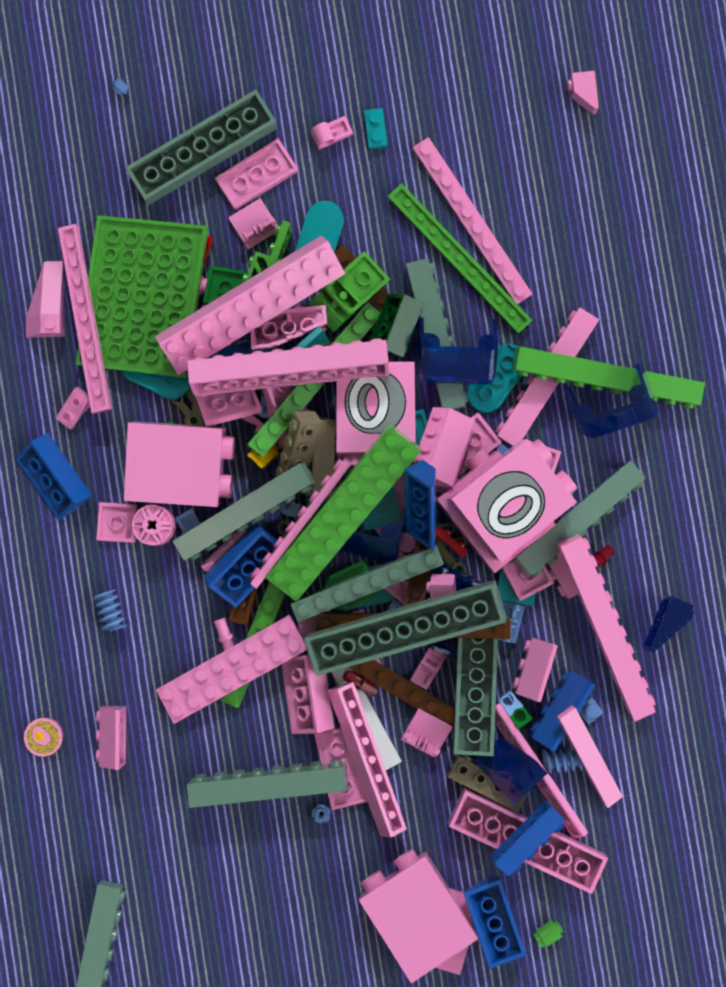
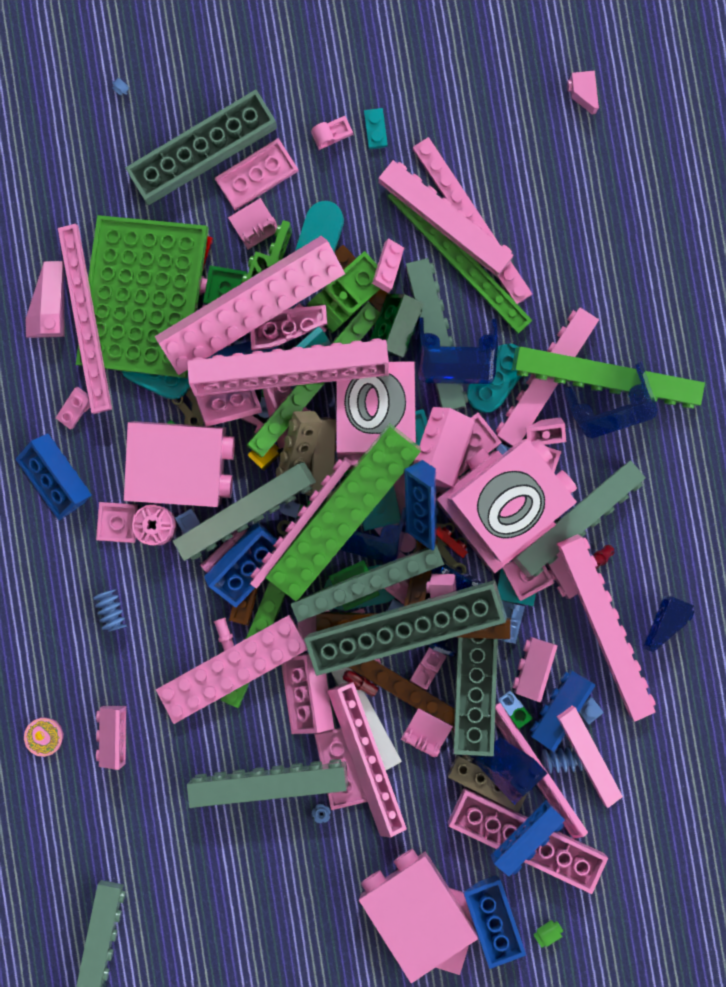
none -> bright pink plate [372,238,404,293]
none -> bright pink brick [379,160,513,277]
none -> bright pink slope [526,417,566,445]

